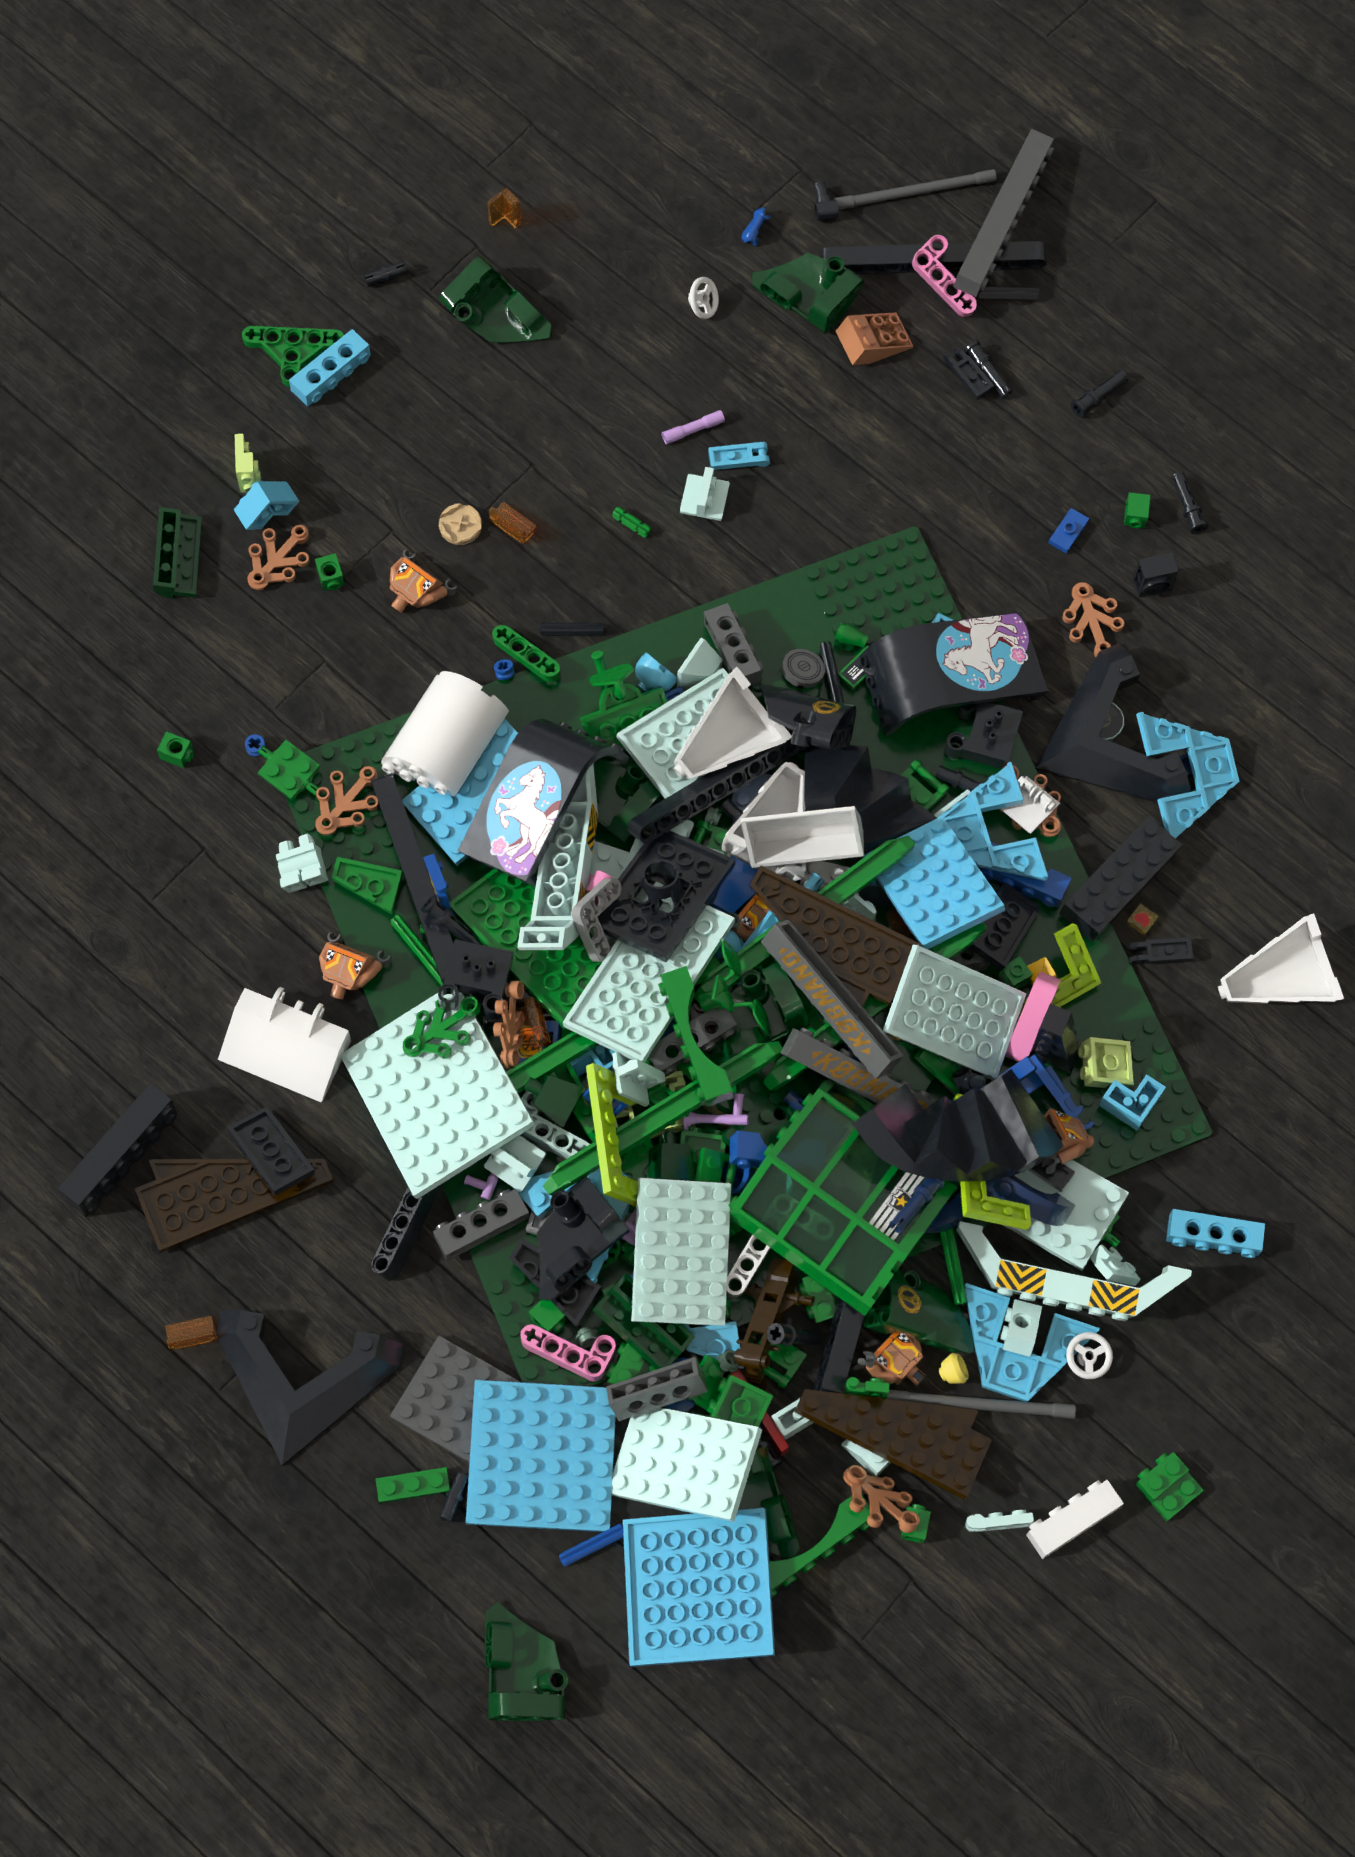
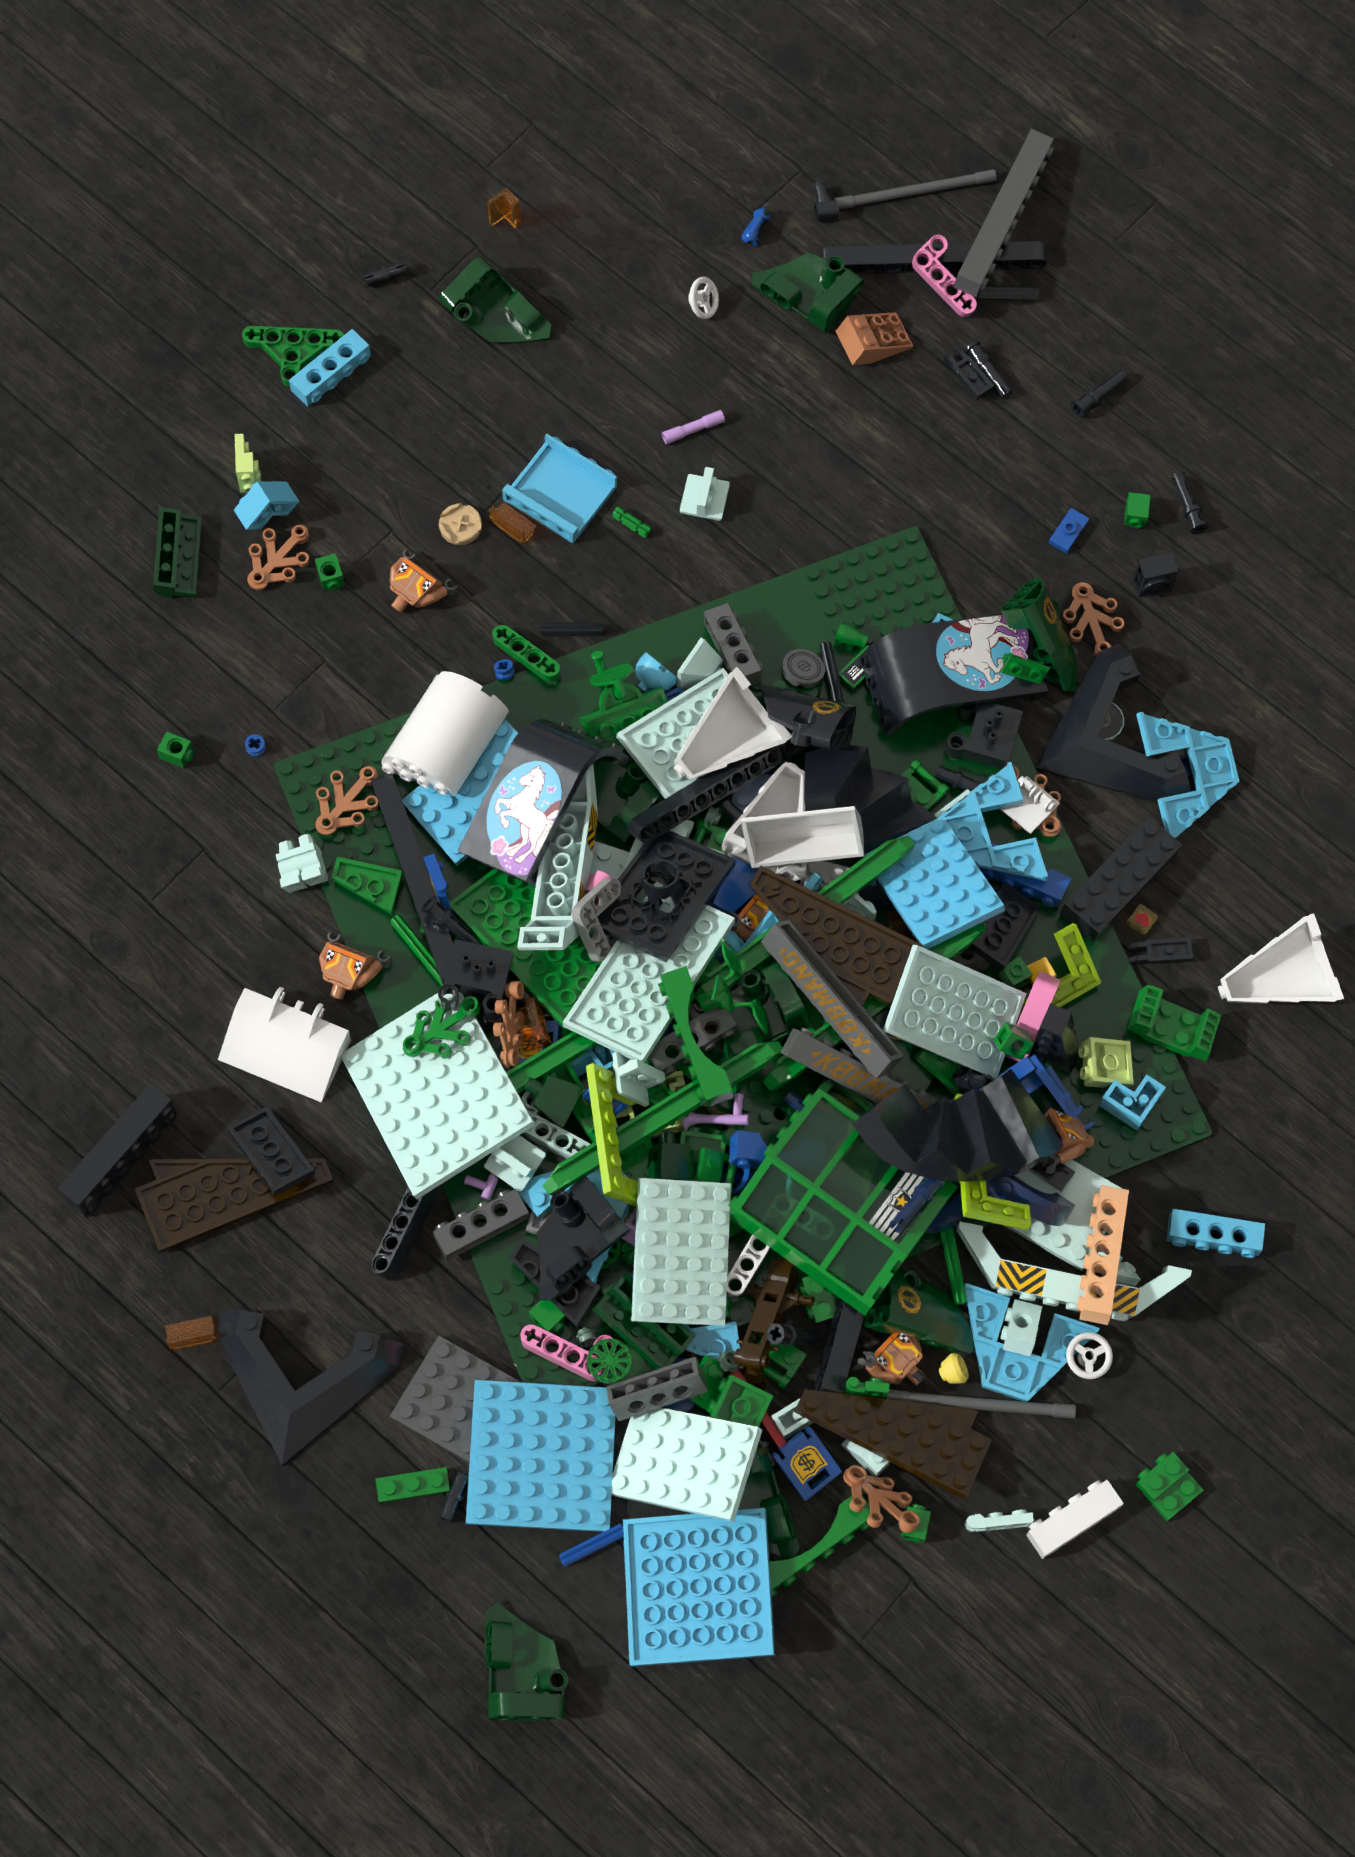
green plate [258,740,321,801] -> none
medium azure plate [708,442,770,470] -> none
none -> medium azure panel [502,434,617,543]
none -> green wheel [587,1338,632,1383]
none -> blue container [771,1426,842,1501]
none -> green brick [993,1021,1034,1060]
none -> dark green panel [1001,577,1077,692]
none -> green hinge [1001,652,1050,684]
none -> light nougat brick [1077,1185,1129,1325]
none -> green plate [1127,985,1221,1062]

